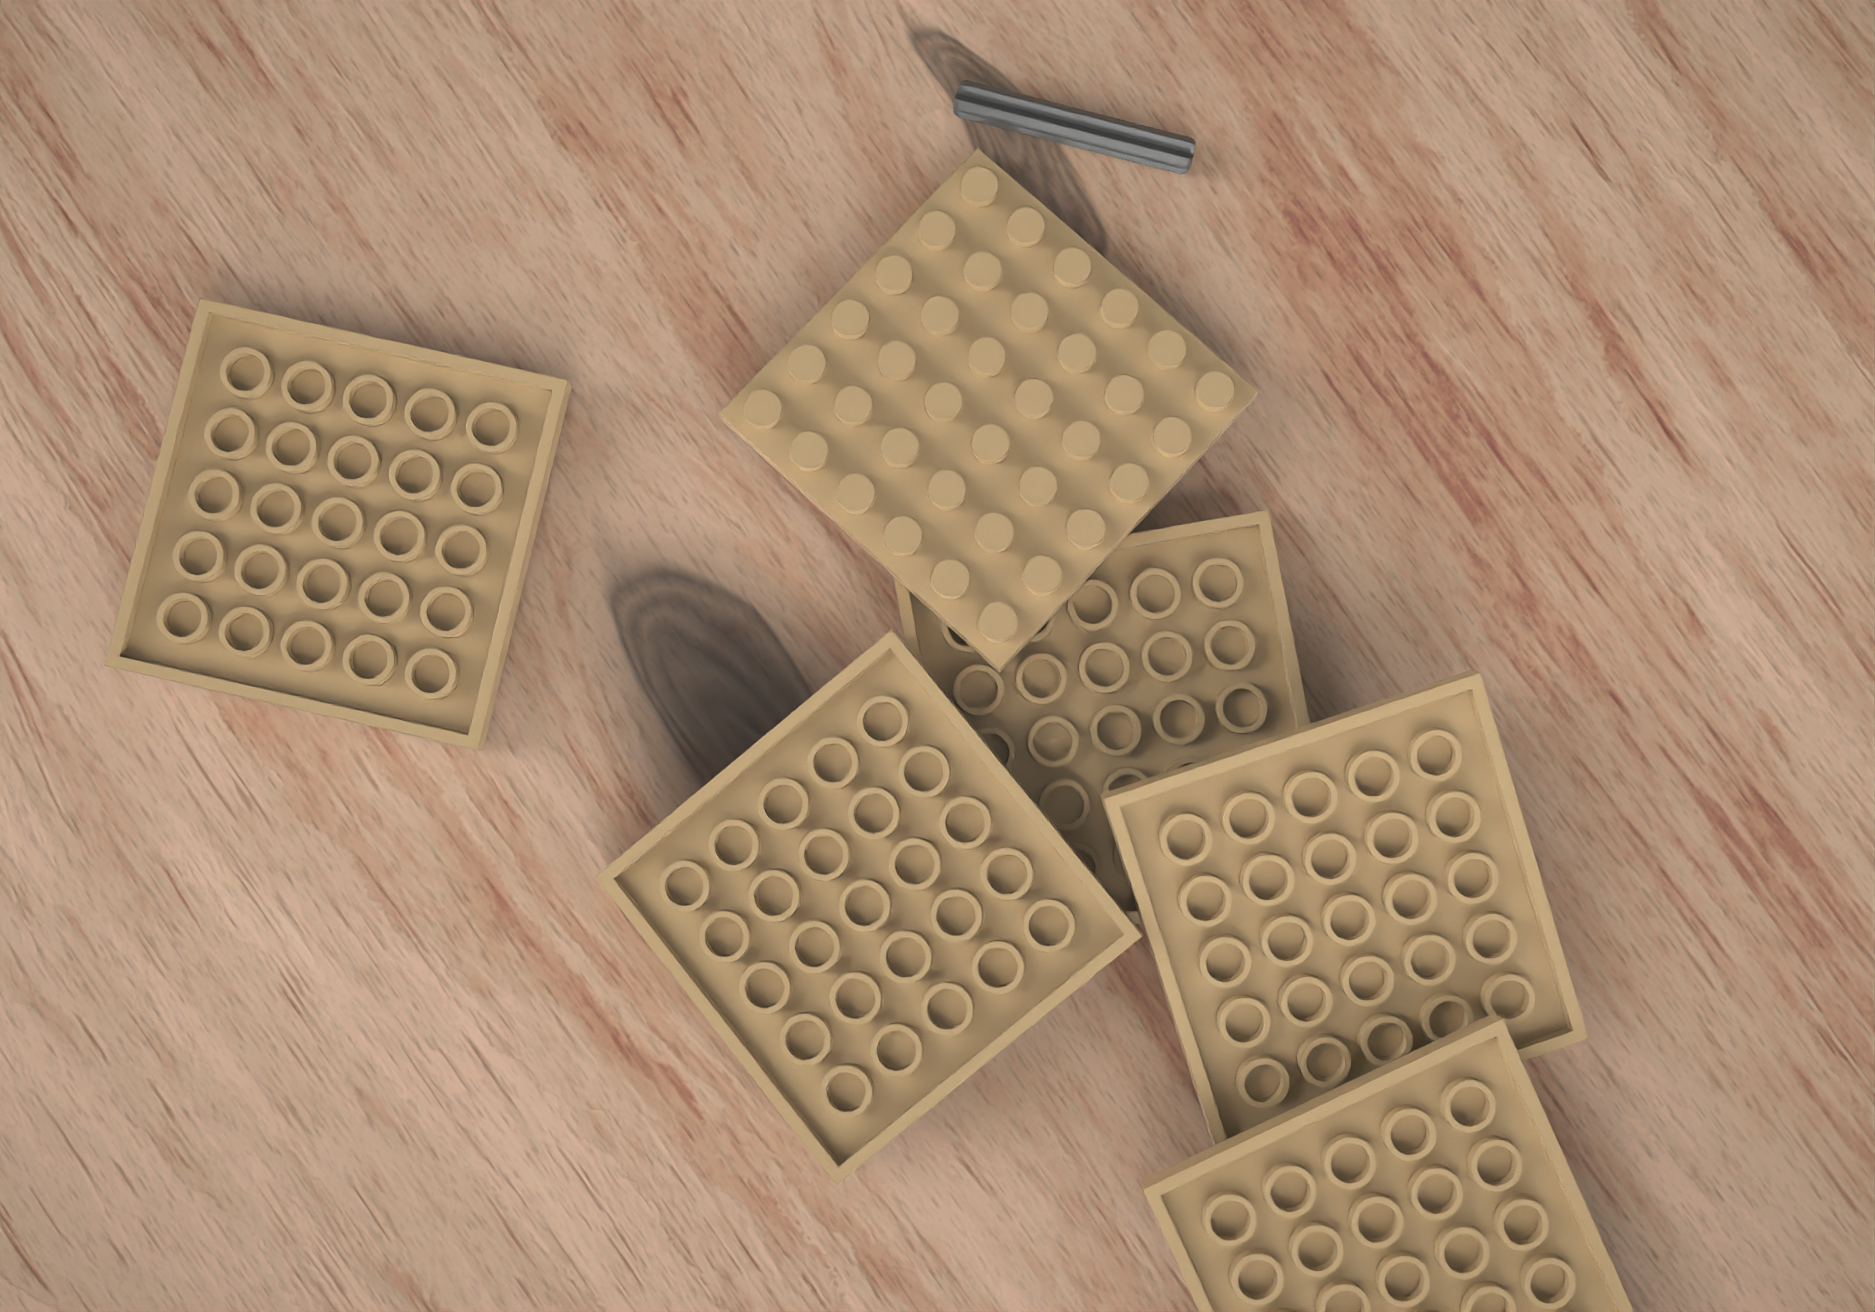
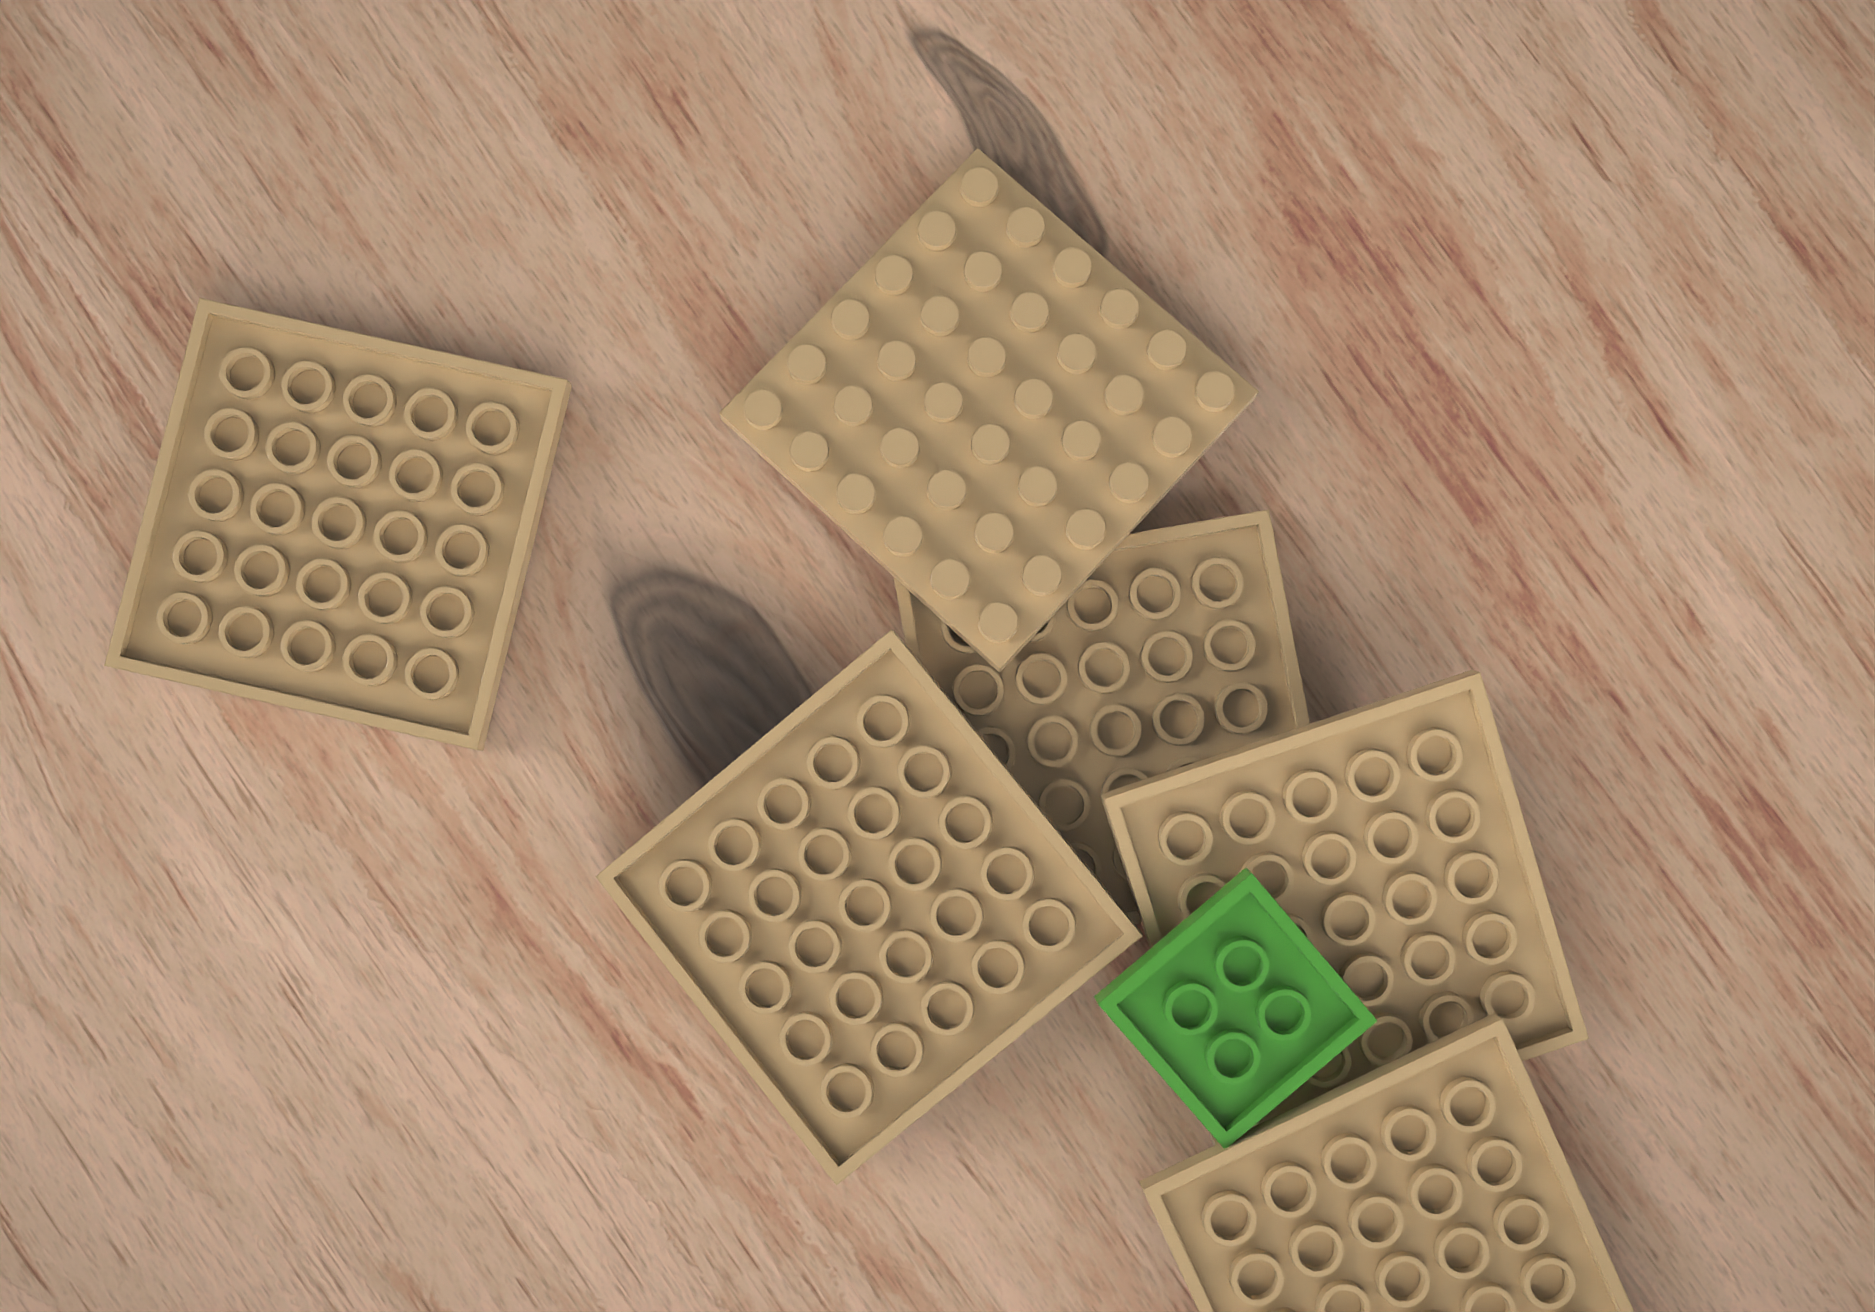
dark grey axle [953,80,1196,174] -> none
none -> bright green plate [1094,868,1377,1149]

